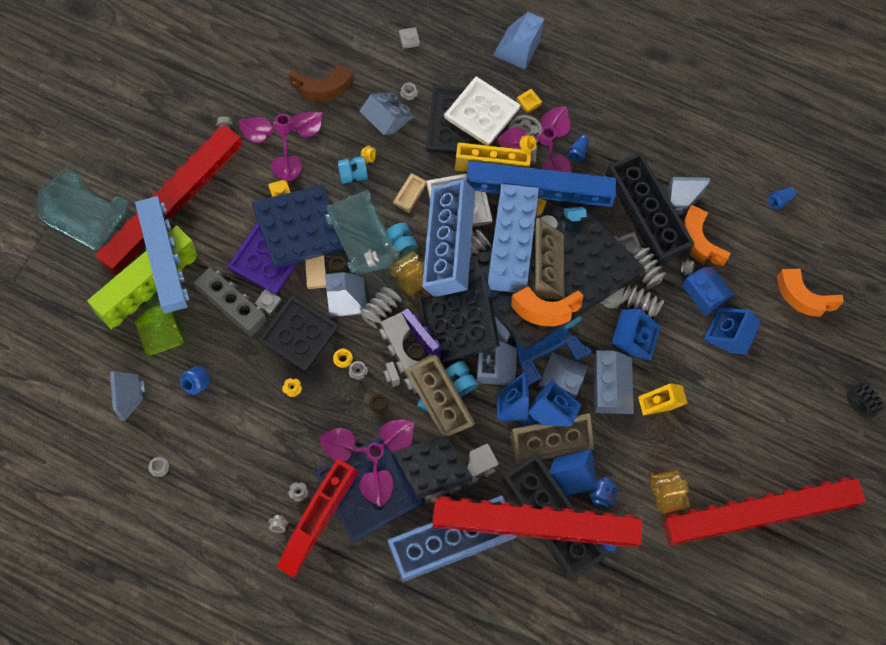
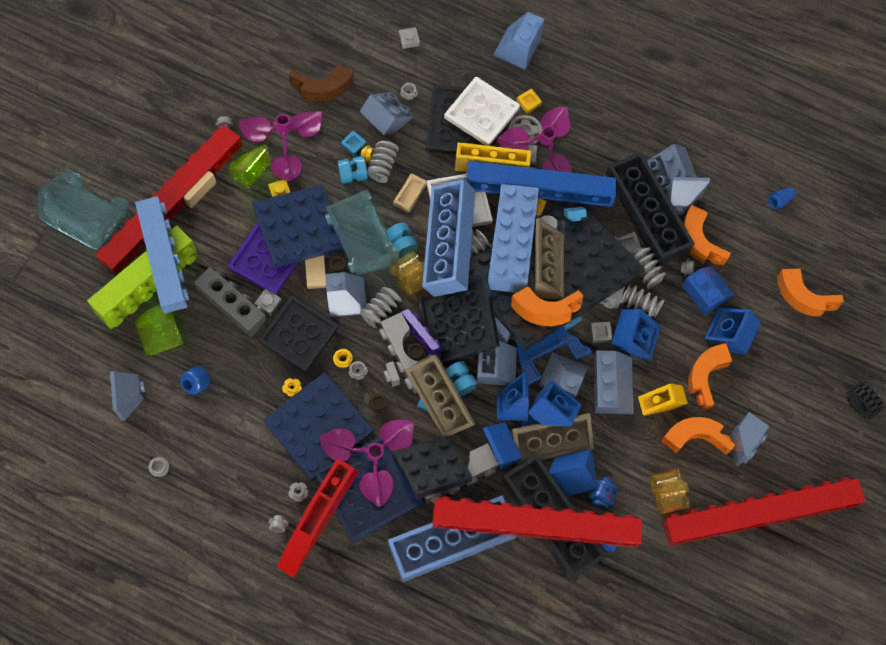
light grey plate [364,249,380,267] -> none
yellow plate [520,134,536,151] -> none
blue cone [568,135,589,162] -> none
none -> tan tile [184,171,216,209]
none -> clear neon green slope [229,144,271,189]
none -> dark blue plate [263,372,374,481]
none -> dark azure plate [341,131,367,157]
none -> light grey piece [367,141,399,183]
none -> blue slope [483,423,522,472]
none -> light grey plate [590,322,612,343]
none -> sand blue slope [647,144,697,192]
none -> orange arch [661,417,736,455]
none -> orange arch [688,343,732,411]
none -> sand blue slope [729,412,769,466]

